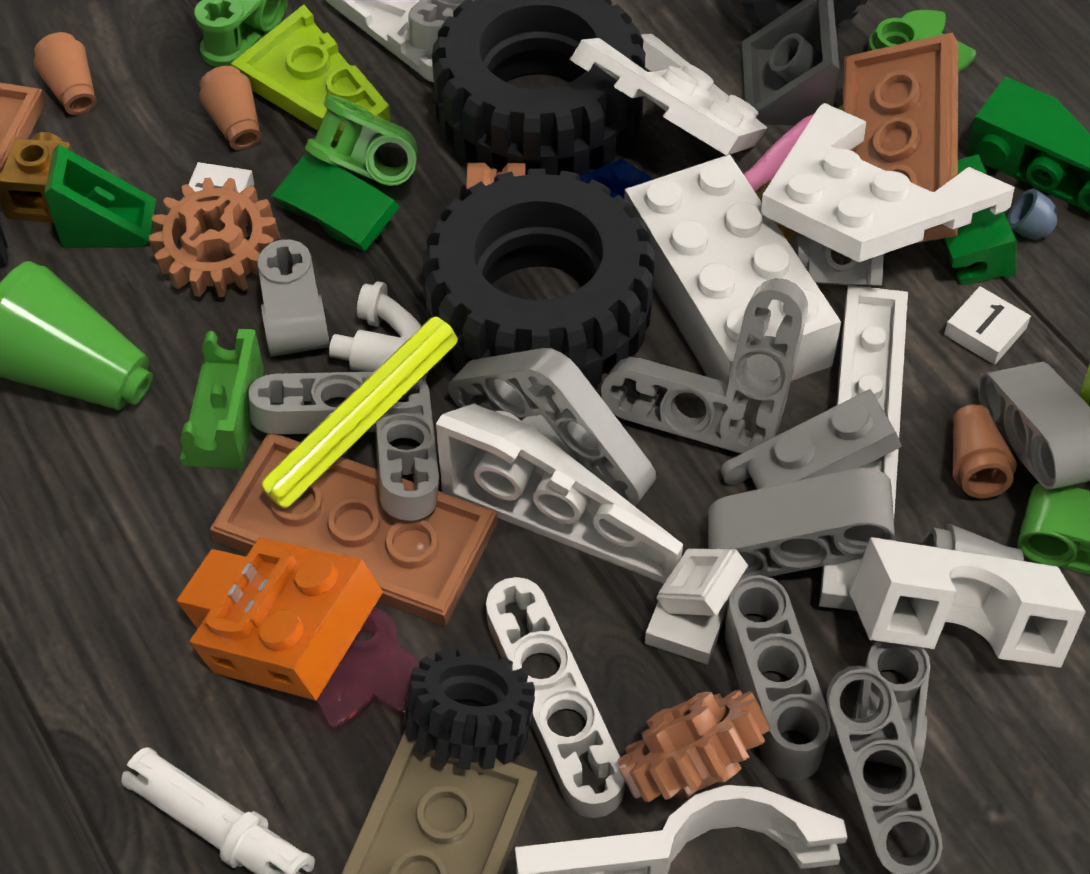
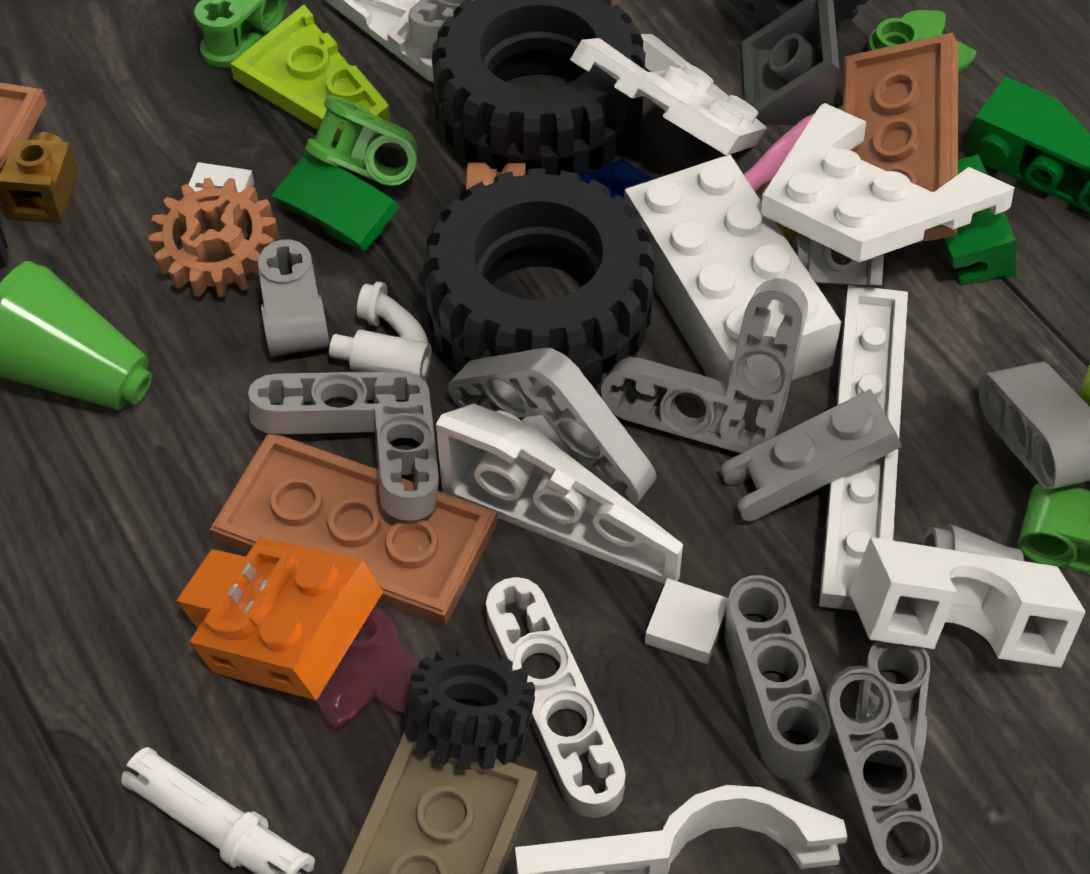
nougat cone [33,32,97,115] -> none
green slope [44,144,156,248] -> none
bright green hinge [180,329,264,470] -> none
nougat cone [199,66,262,150] -> none
neon yellow axle [261,316,458,508] -> none
nougat gear [617,690,771,802] -> none
white tile [656,549,748,616] -> none
light grey beam [708,468,895,580] -> none
white tile [944,286,1031,365] -> none
nougat cone [953,404,1017,498] -> none
sand blue hinge [1007,188,1057,240] -> none

